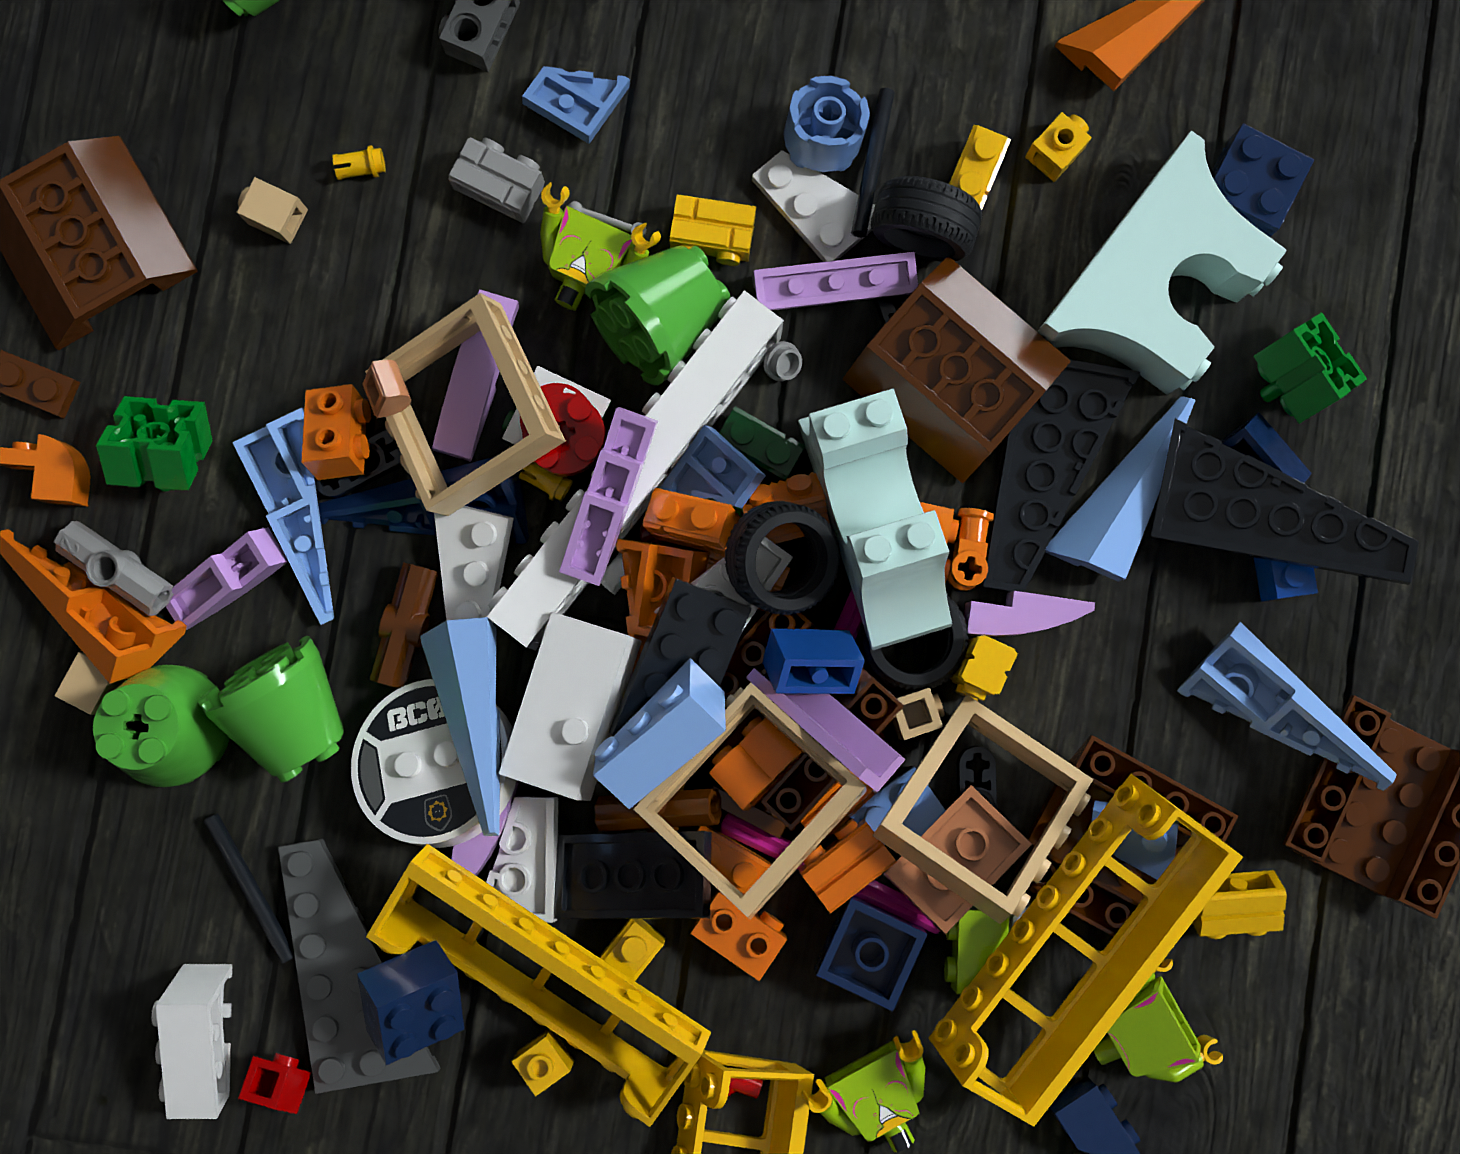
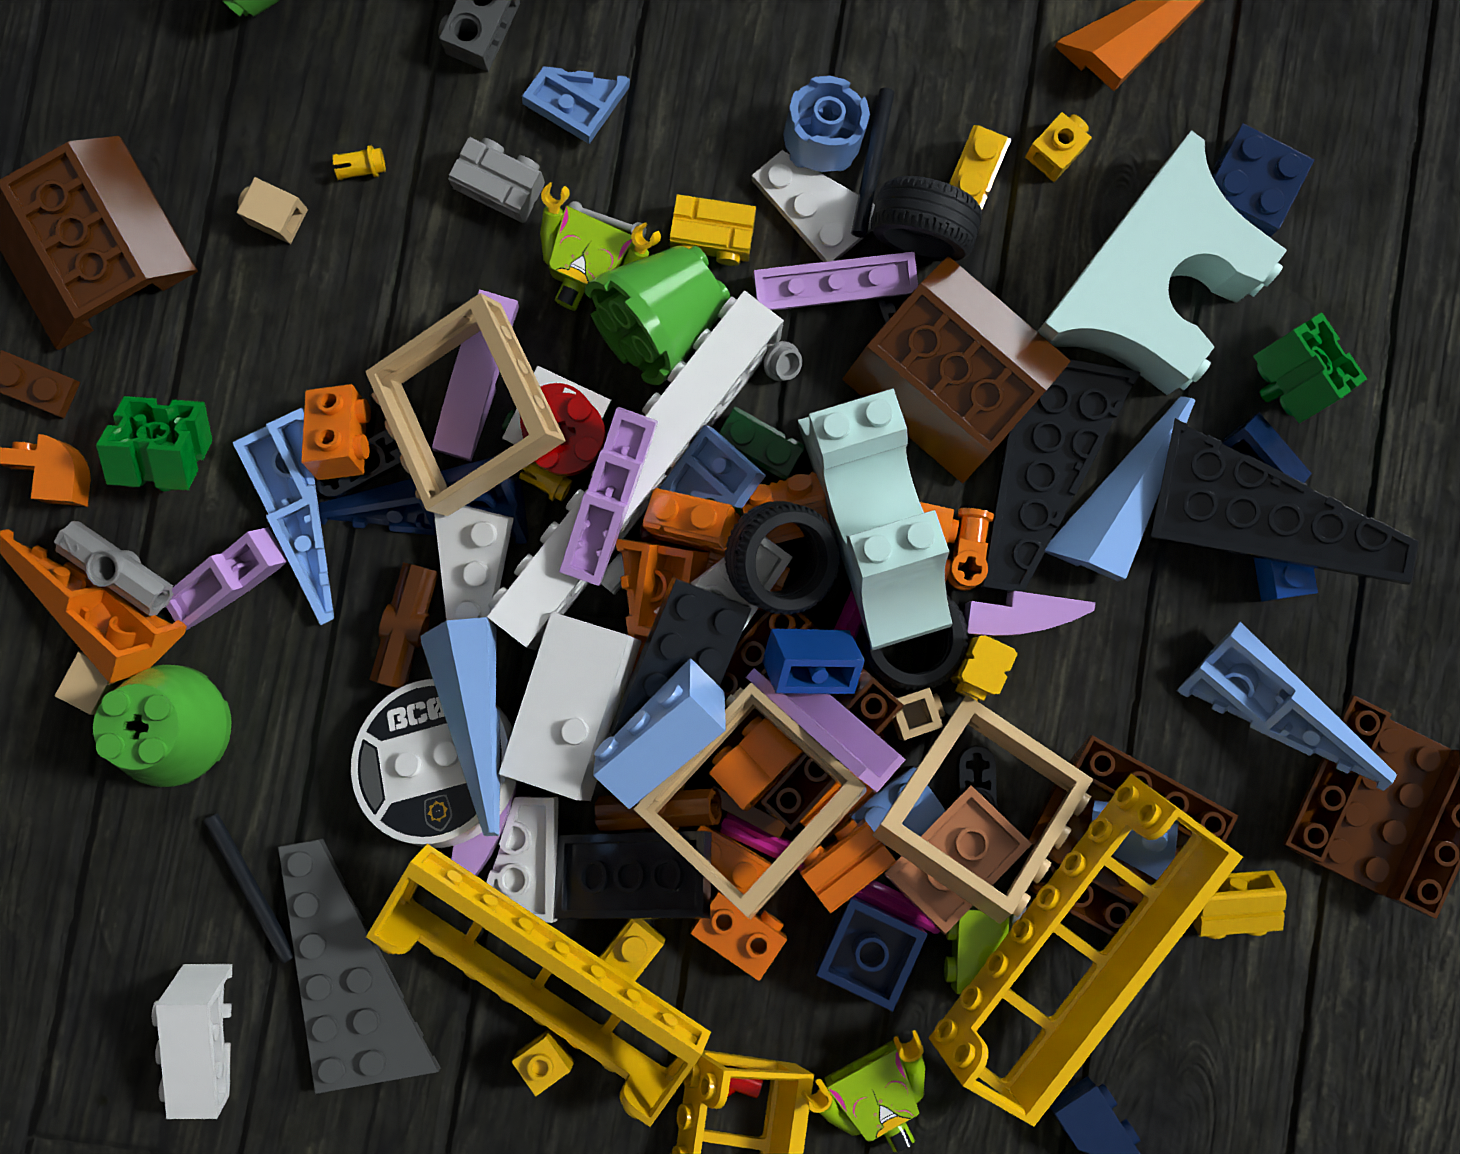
bright green cone [198,636,344,783] -> none
red brick [238,1053,311,1114] -> none
dark blue brick [357,940,464,1065] -> none
nougat brick [363,360,411,418] -> none
lime torso [1093,959,1223,1083] -> none

